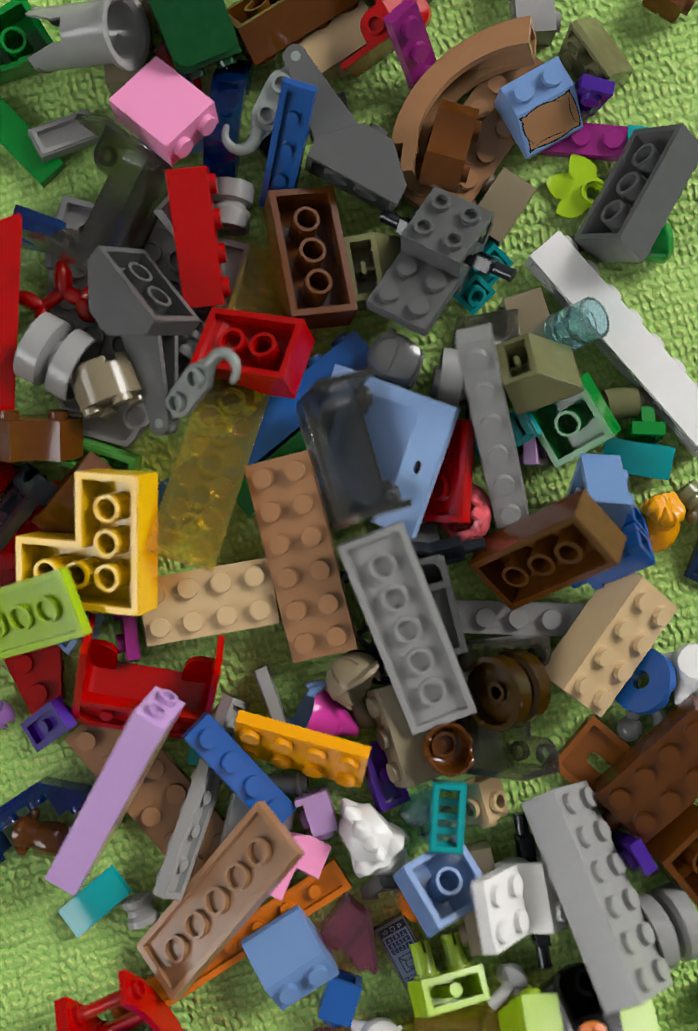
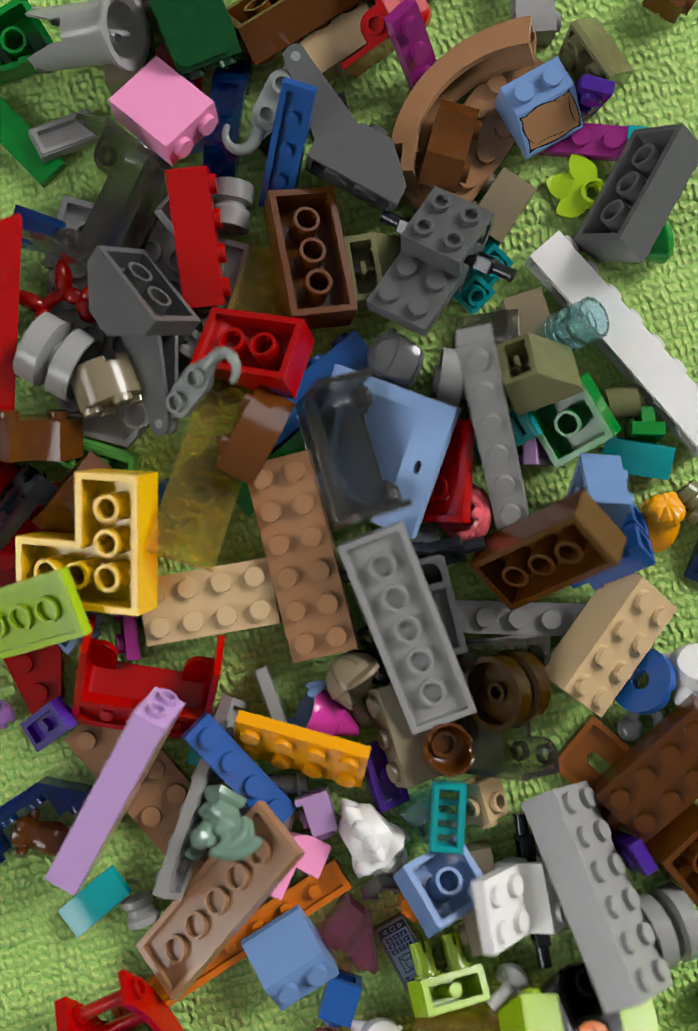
none -> sand green animal [185,785,262,861]
none -> reddish brown brick [215,385,296,486]

